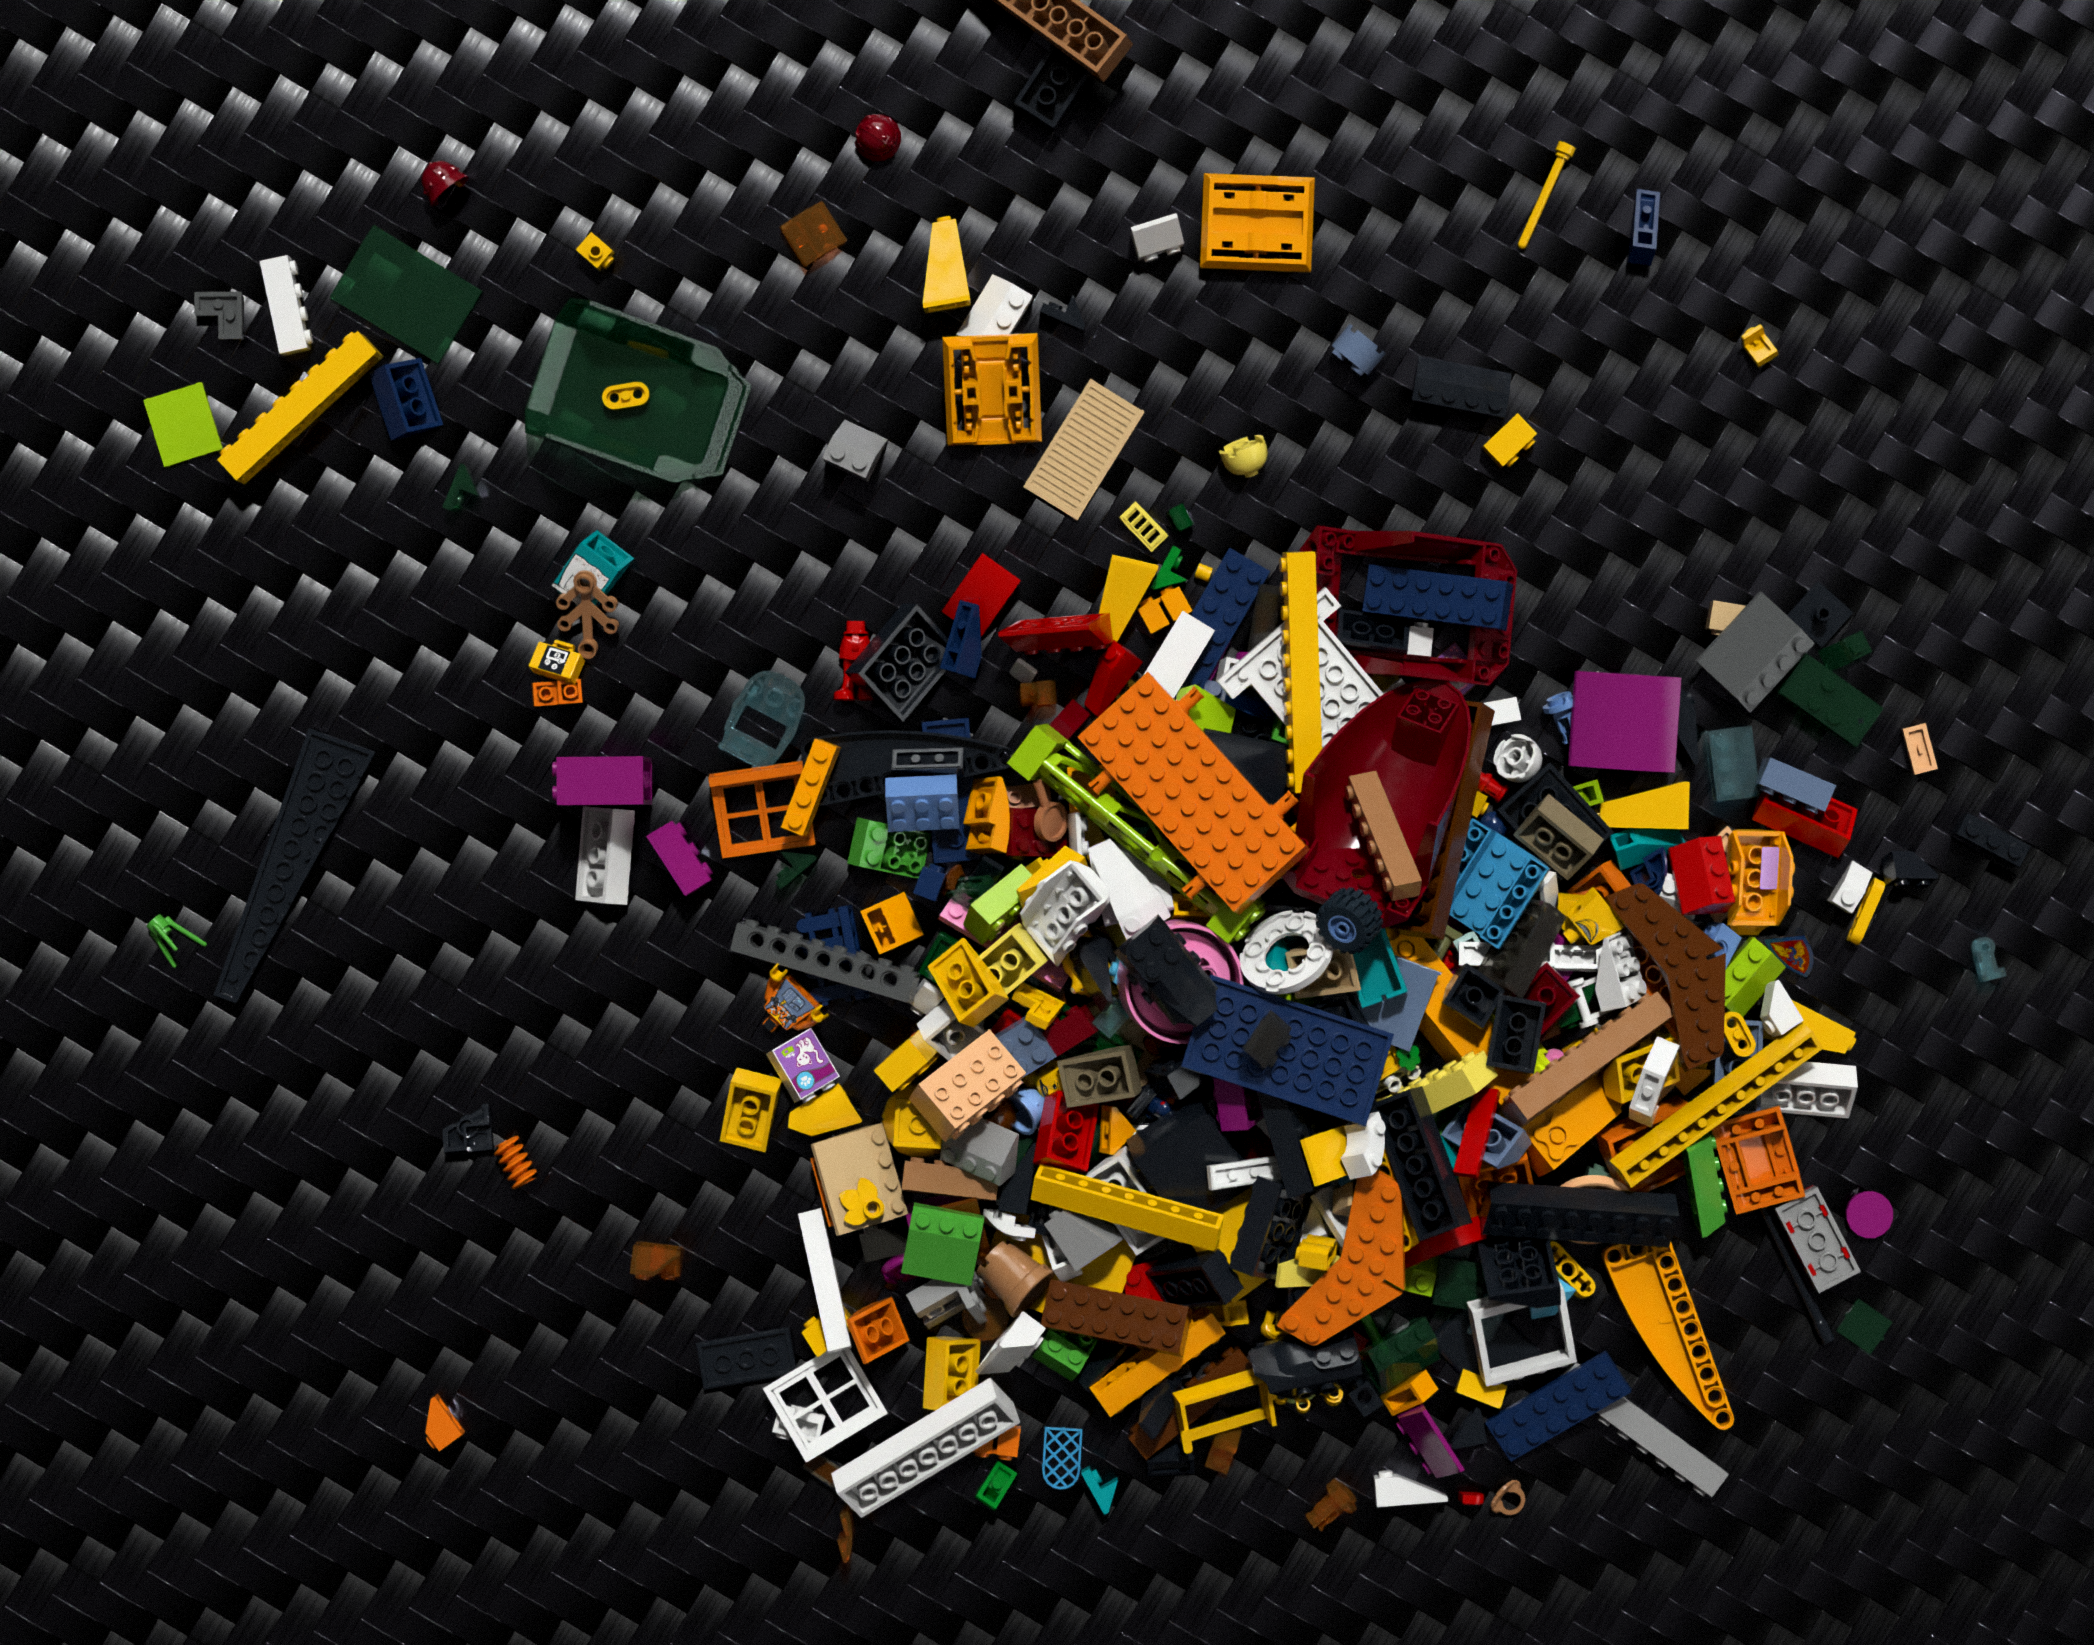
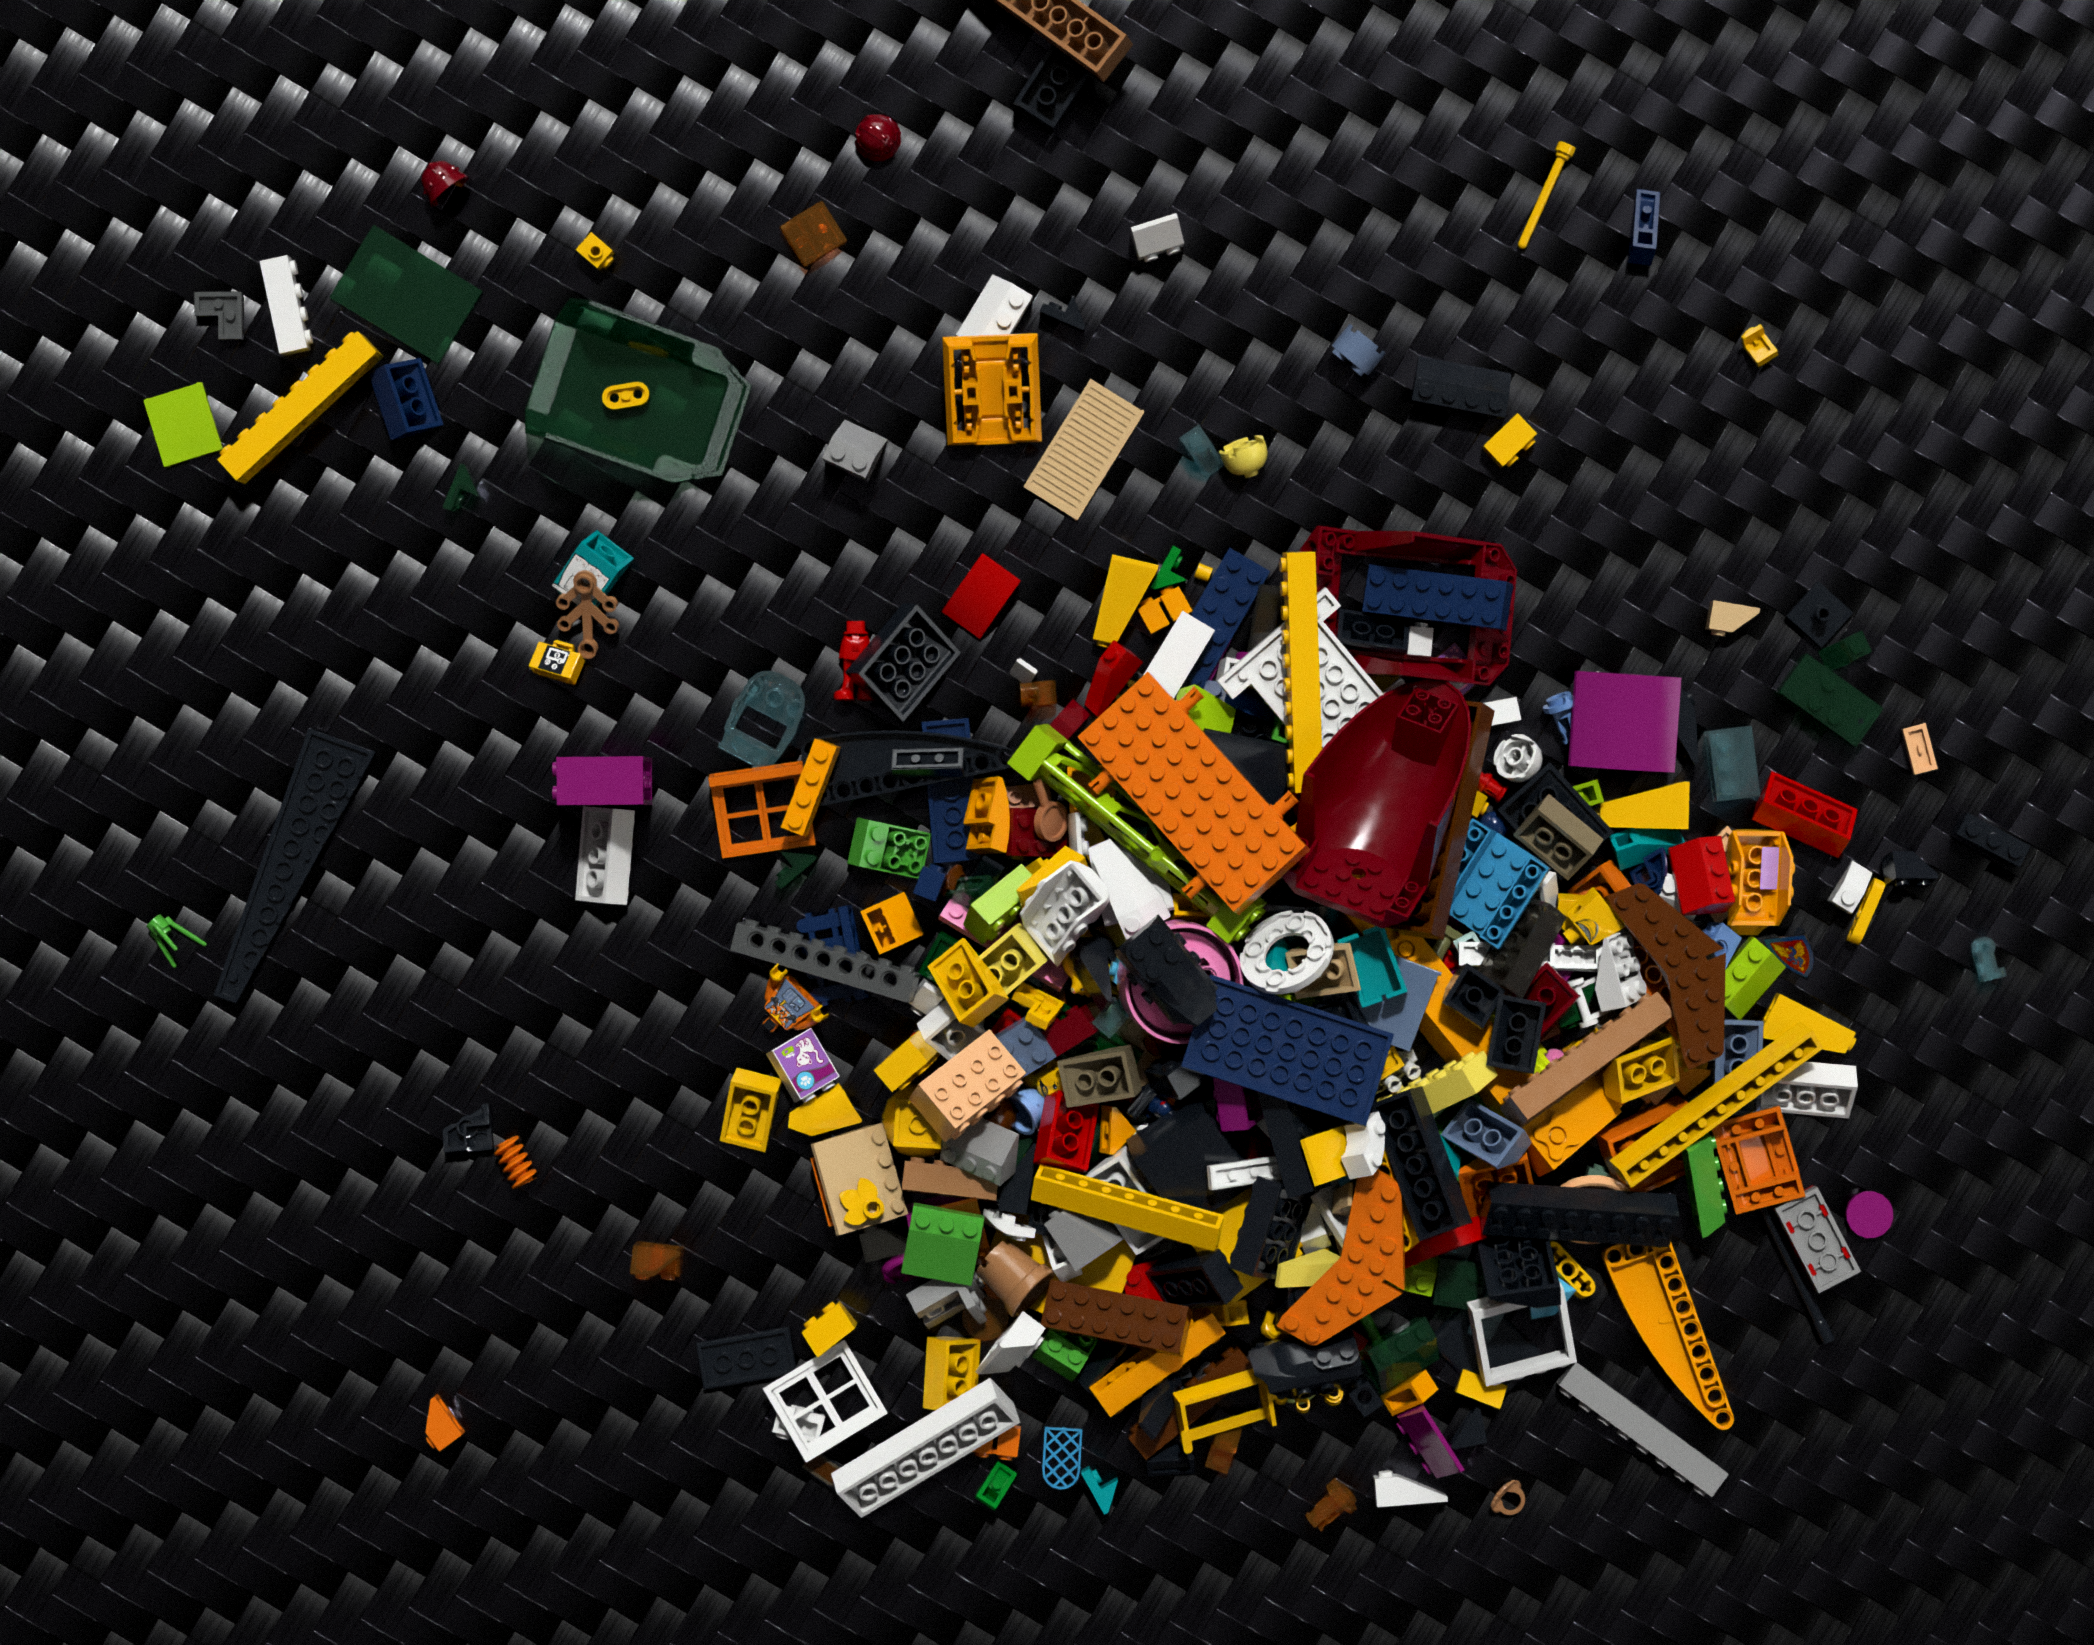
orange slope [531,679,583,707] -> none
magenta slope [646,821,713,896] -> none
white slope [798,1208,852,1353] -> none
clear orange slope [837,1505,854,1563] -> none
orange slope [846,1297,910,1364] -> none
medium blue brick [885,774,960,832] -> none
yellow slope [923,216,971,314] -> none
dark blue slope [940,600,982,678] -> none
red slope [998,613,1113,655] -> none
light yellow slope [1119,501,1168,552] -> none
dark green brick [1166,503,1194,534] -> none
light orange piece [1200,173,1315,273] -> none
clear smoke slope [1239,1010,1292,1070] -> none
yellow brick [1295,1234,1338,1271] -> none
black wheel [1316,887,1383,955] -> none
medium nougat brick [1344,771,1422,901] -> none
green plant [1396,1045,1420,1071] -> none
red tile [1453,1088,1501,1179] -> none
red tile [1458,1492,1484,1505] -> none
dark blue plate [1485,1350,1632,1461] -> none
white slope [1629,1037,1680,1127] -> none
dark grey slope [1695,591,1815,713] -> none
yellow plate [1724,1011,1756,1057] -> none
sand blue slope [1756,757,1836,814] -> none
white slope [1760,980,1804,1037] -> none
clear green piece [1836,1299,1893,1354] -> none
none -> clear light blue slope [1179,424,1225,479]

